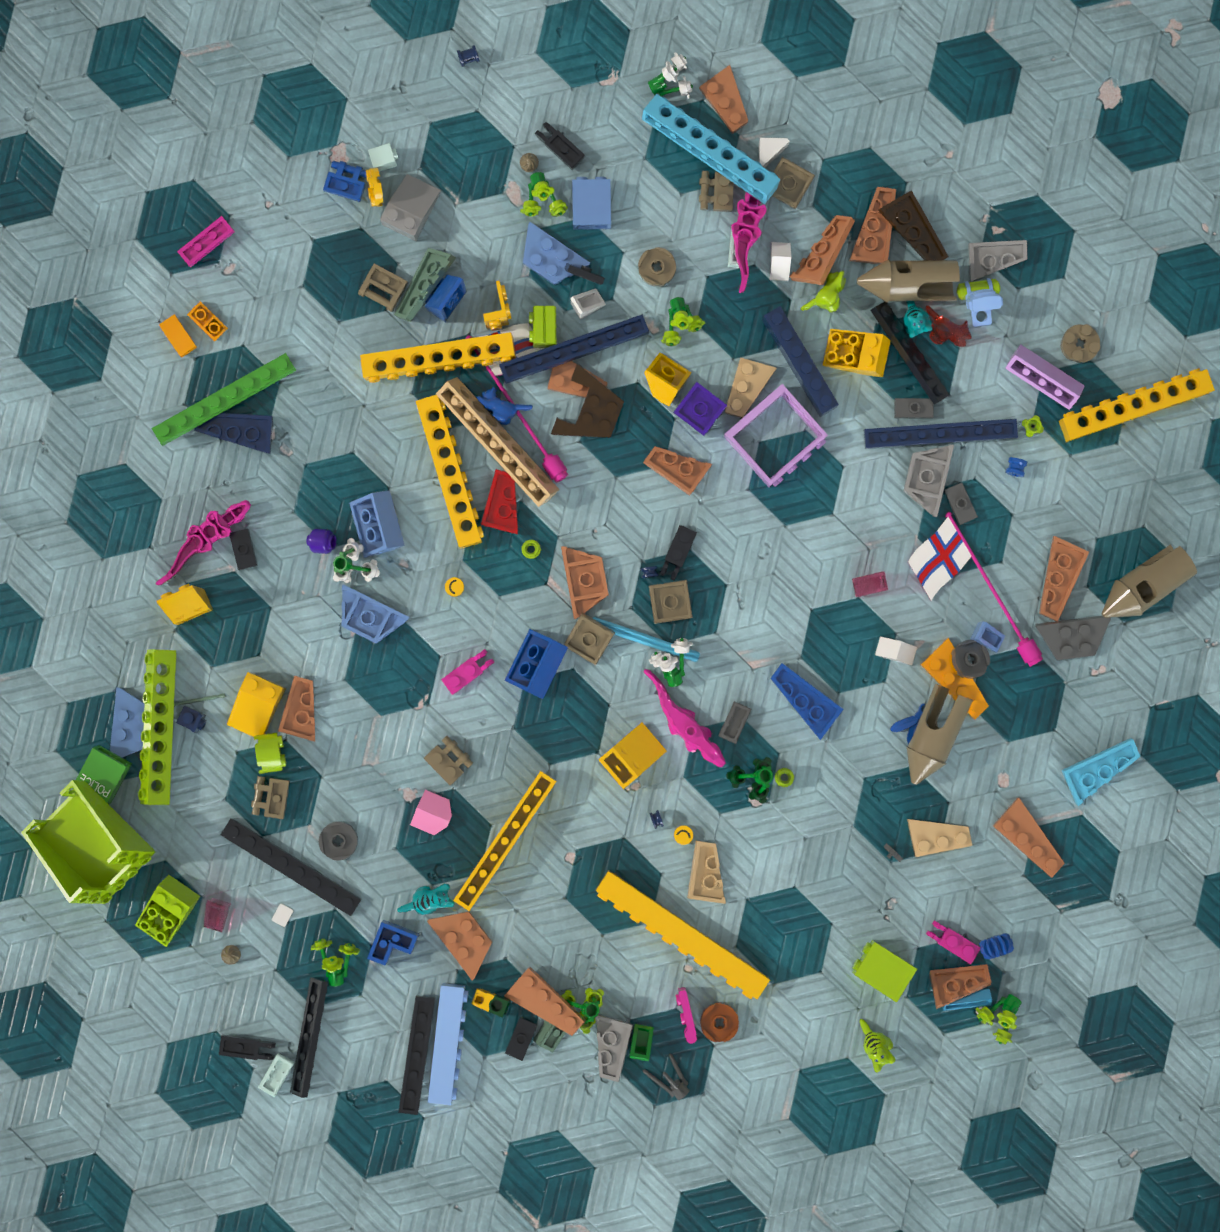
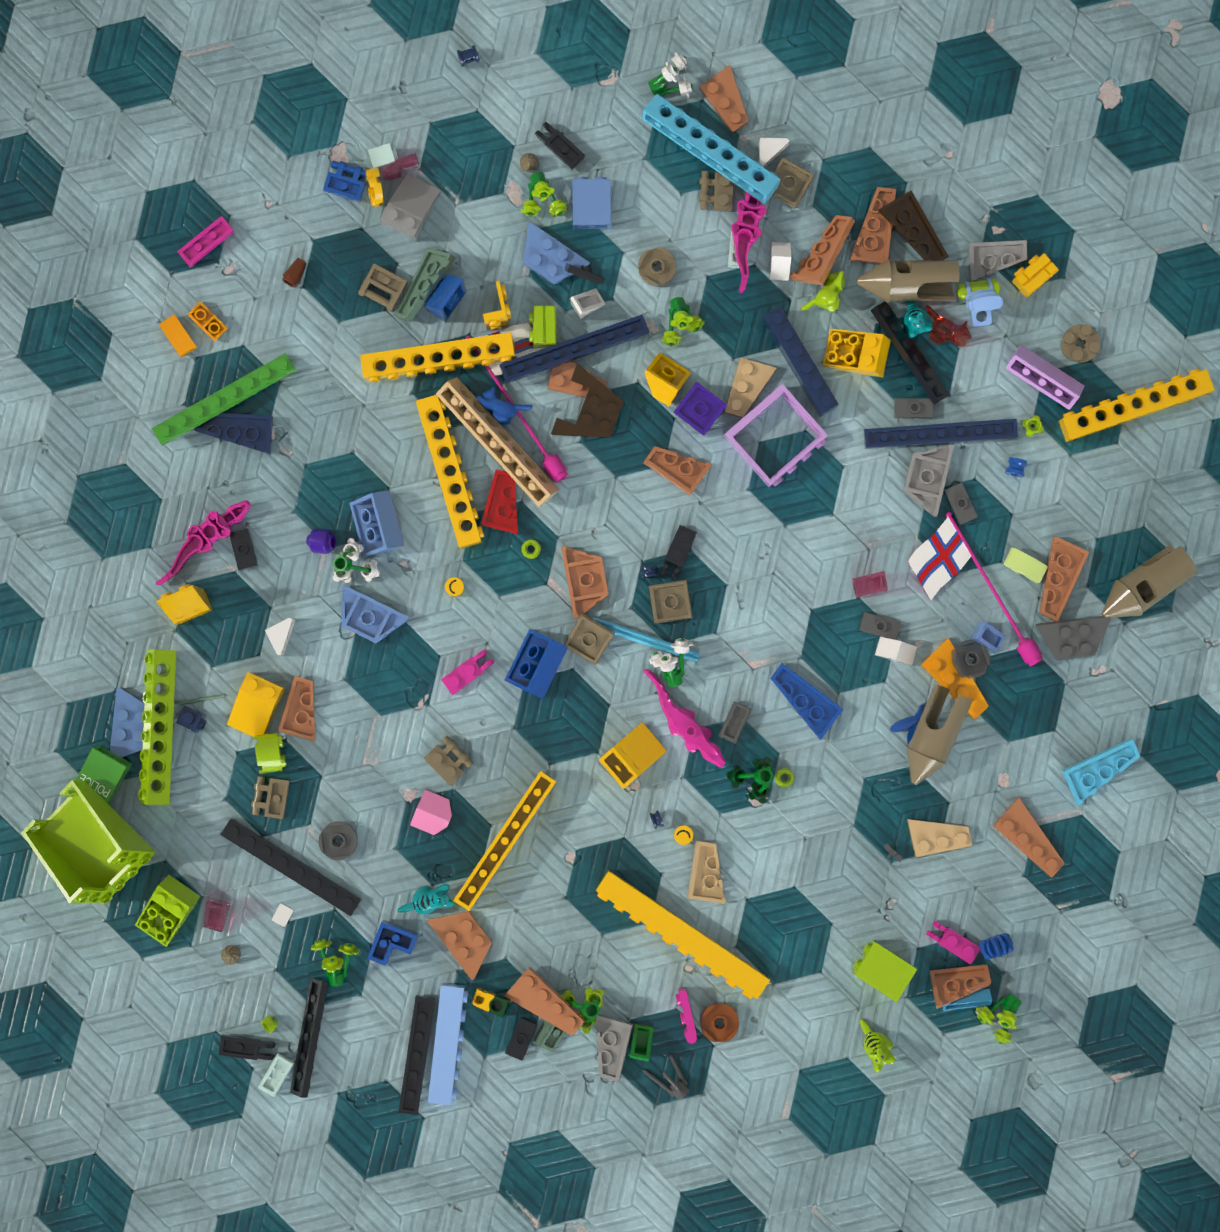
none -> lime hinge [261,1016,278,1033]
none -> white slope [265,618,295,656]
none -> copper cone [282,258,307,288]
none -> clear pink slope [381,153,419,181]
none -> dark grey plate [858,612,901,640]
none -> yellowish green slope [1004,548,1048,583]
none -> yellow brick [1012,253,1059,298]

